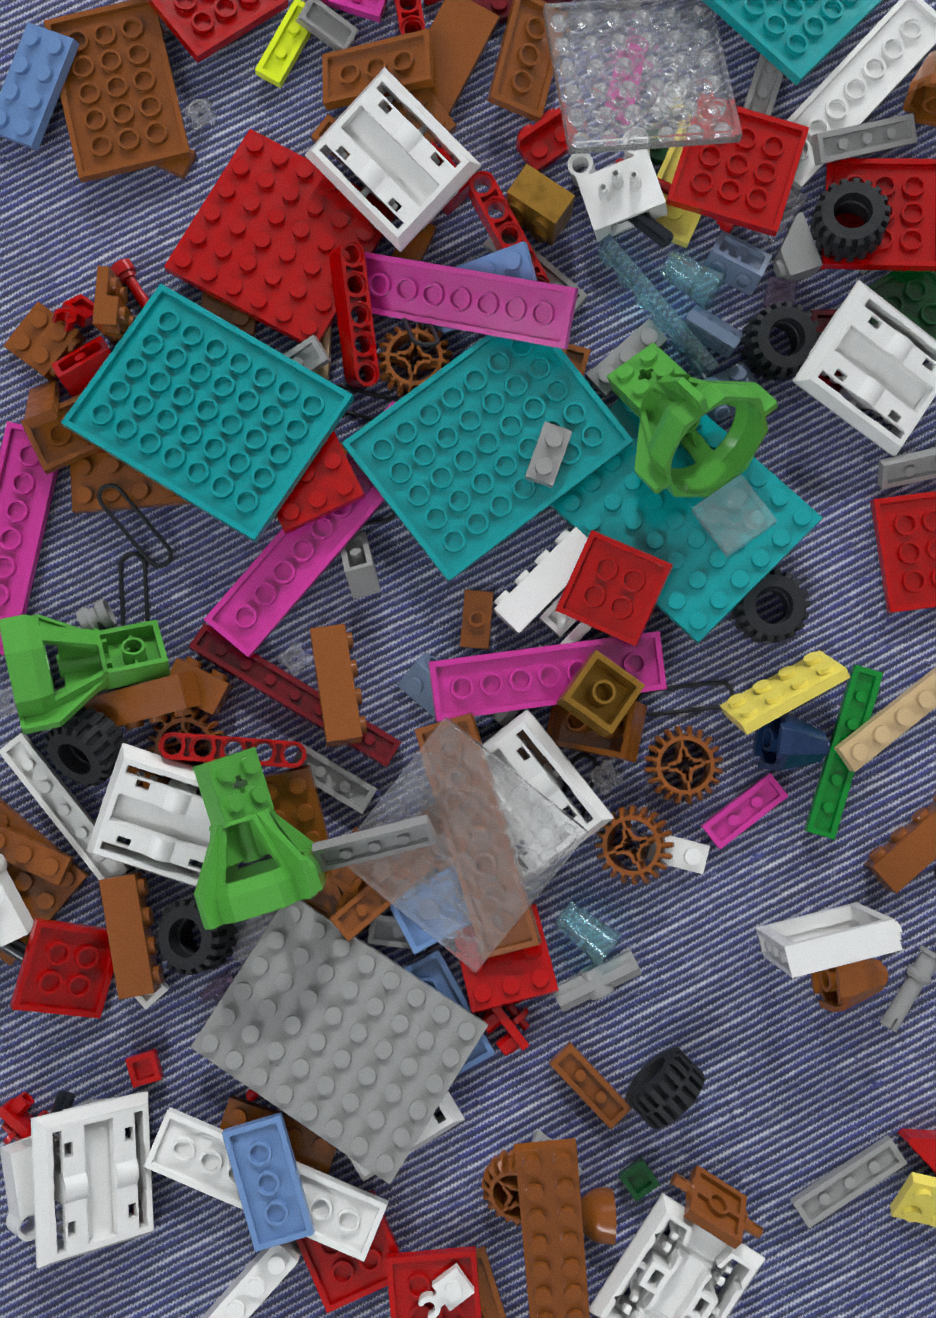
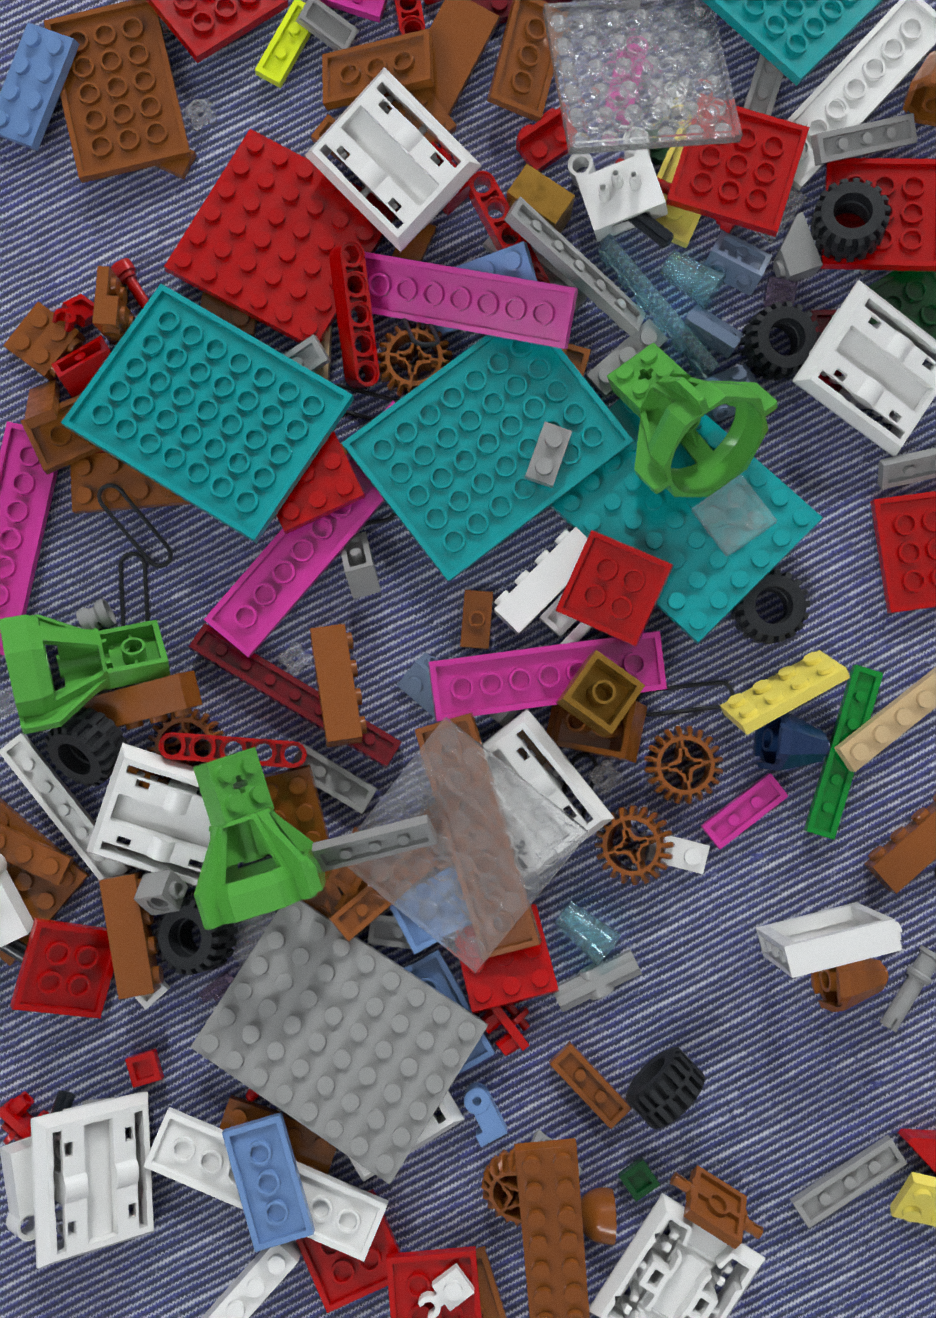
dark orange brick [170,656,234,715] -> none
none -> light grey brick [134,869,188,915]
none -> medium blue leg [464,1082,507,1147]
none -> light grey plate [504,196,646,336]

